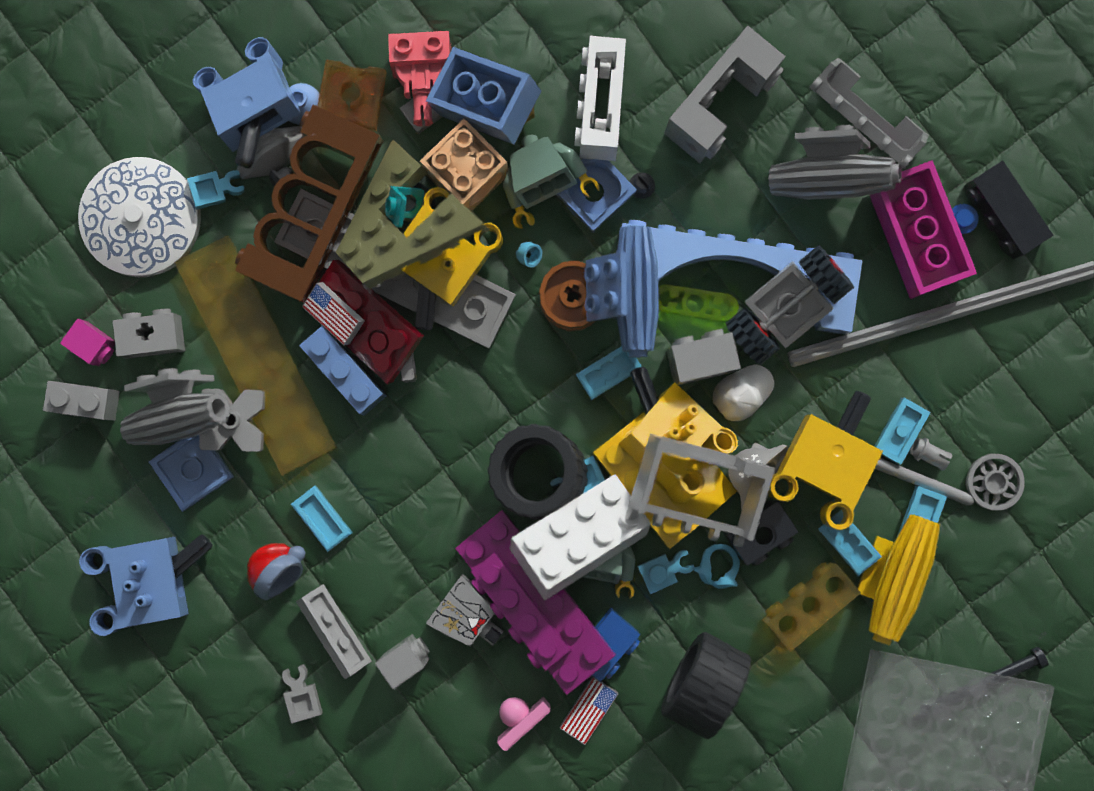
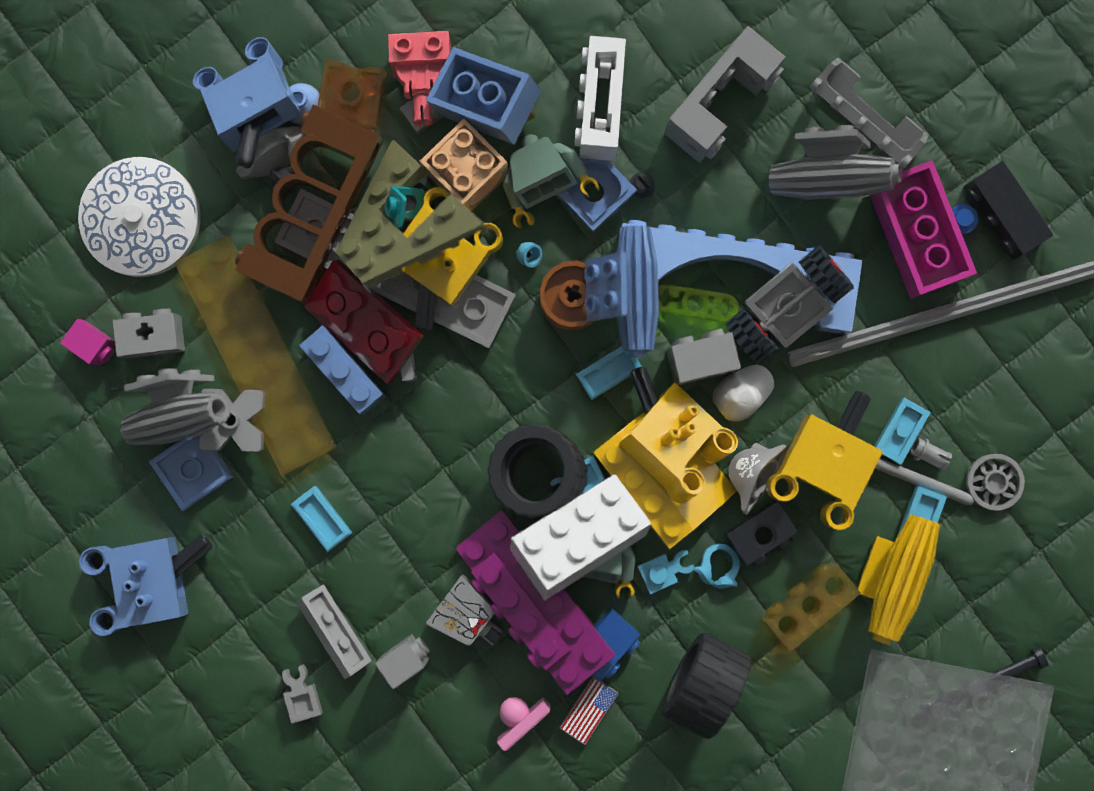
light grey brick [43,381,120,421] -> none
medium azure plate [187,170,244,210] -> none
sand blue piece [247,543,306,600] -> none
tile [302,282,365,345] -> none
light grey hinge [626,433,775,547] -> none
medium azure plate [818,510,882,576] -> none

